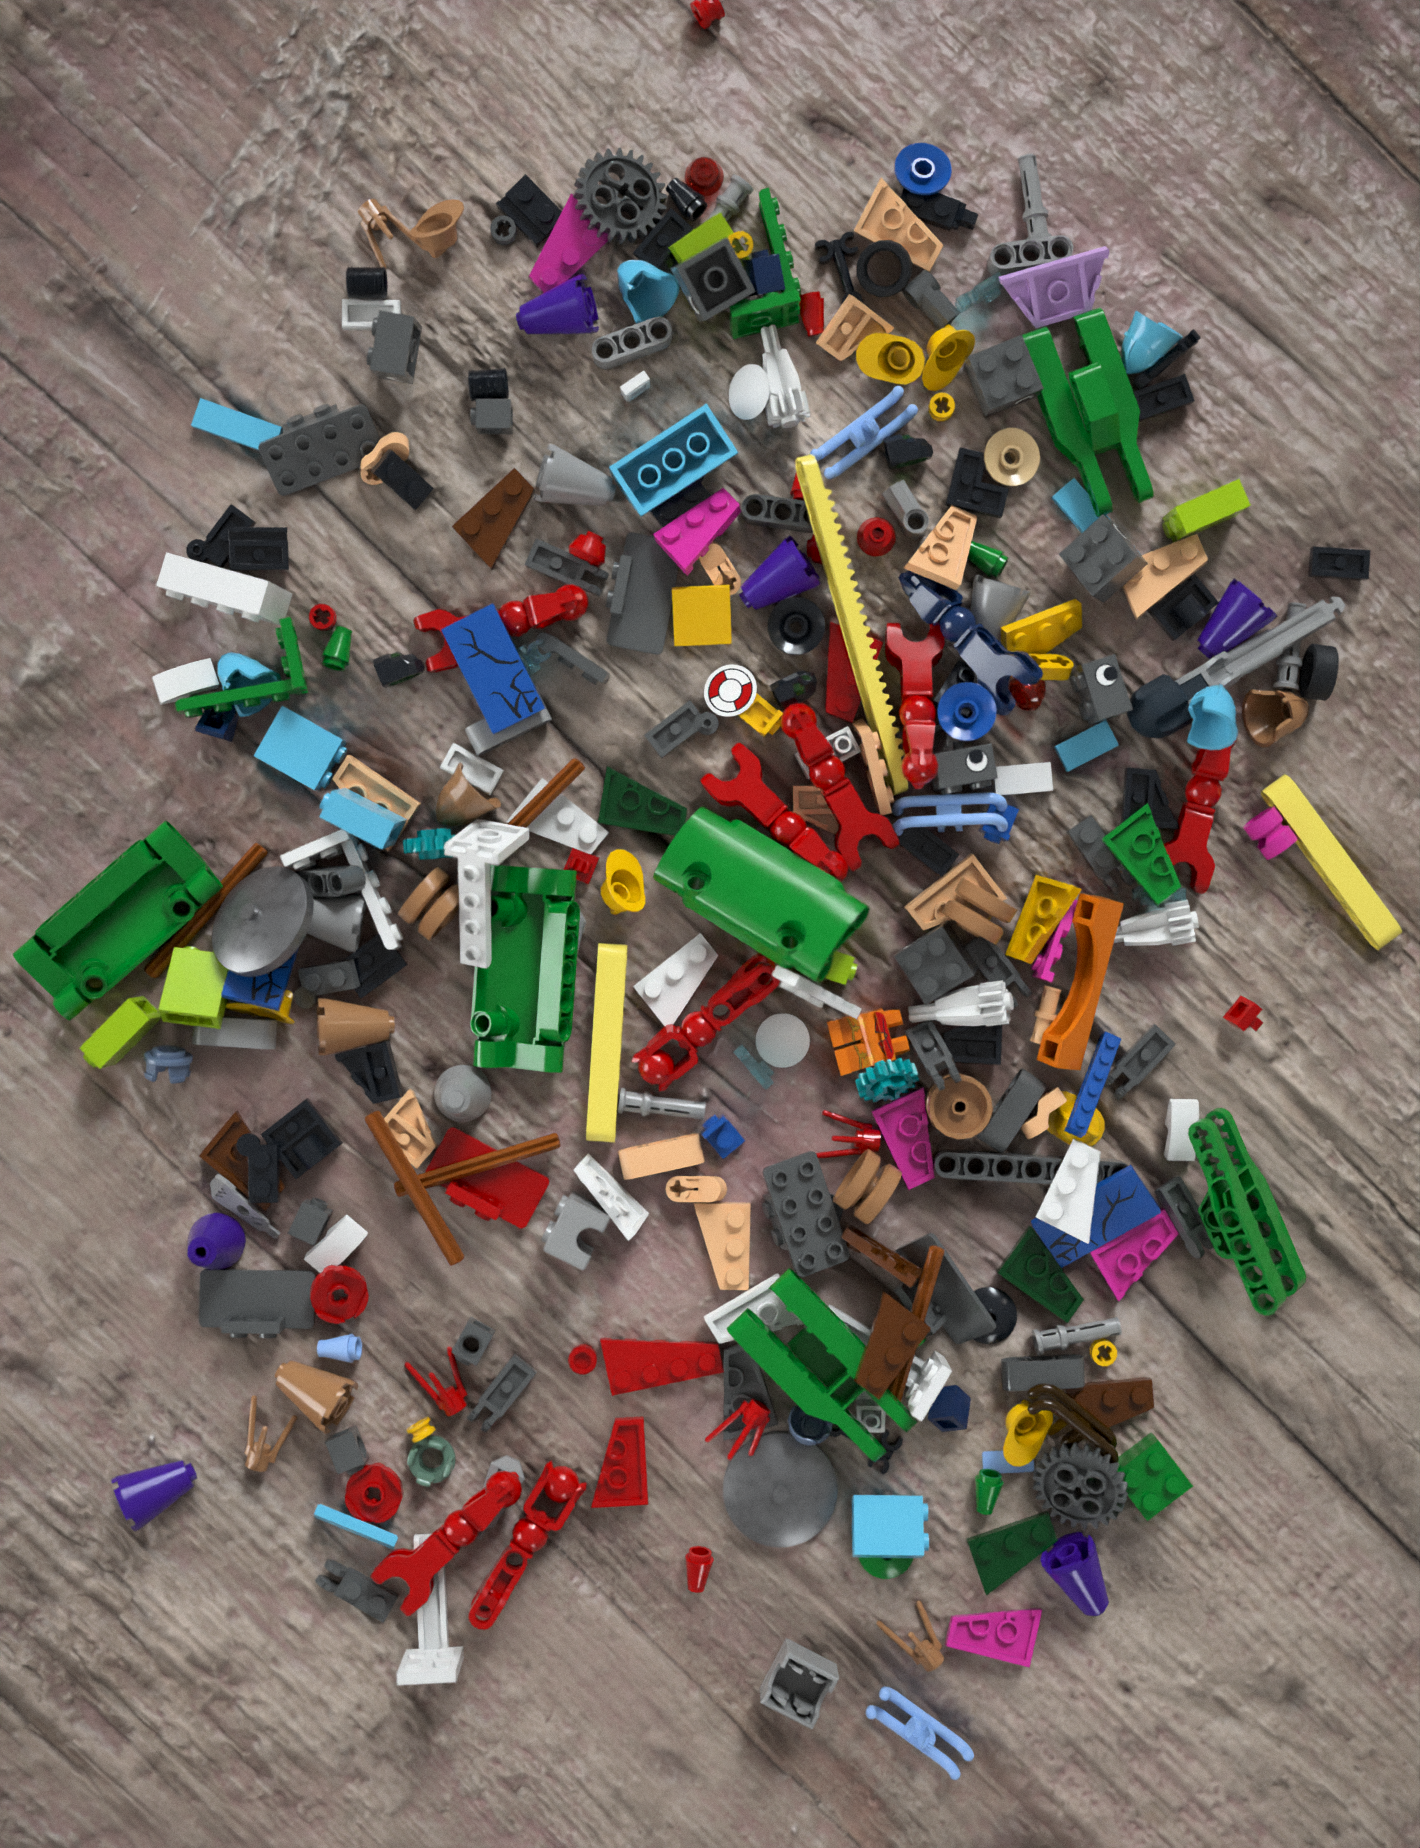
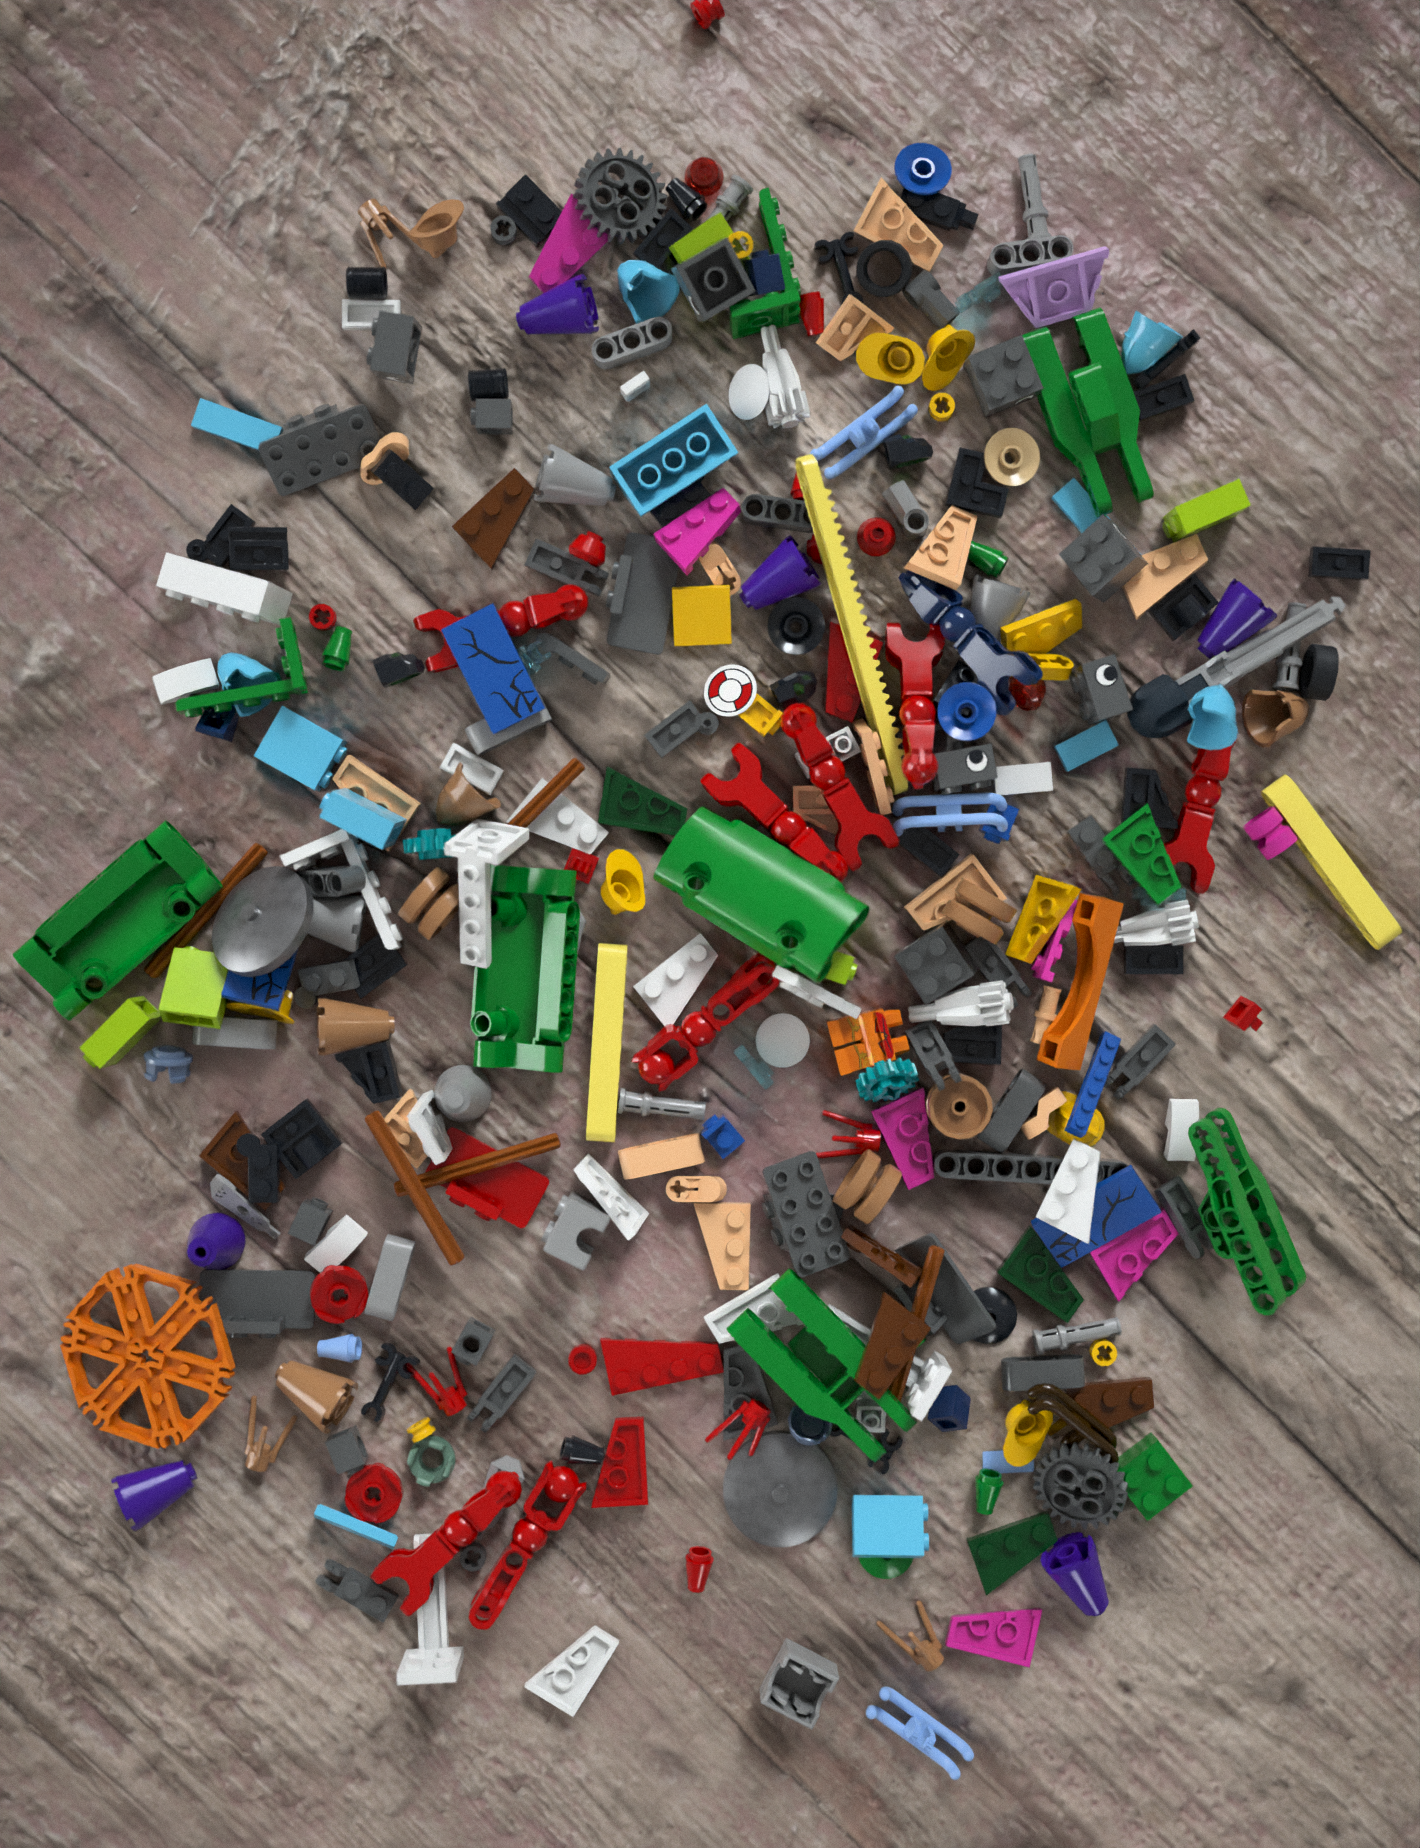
none -> orange plate [60,1263,236,1449]
none -> black bar [361,1343,420,1422]
none -> light grey beam [365,1234,416,1321]
none -> white wing [407,1090,453,1165]
none -> dark grey bush [460,1542,487,1572]
none -> white wing [524,1625,619,1717]
none -> black cone [560,1435,604,1465]
none -> black plate [1124,945,1184,974]

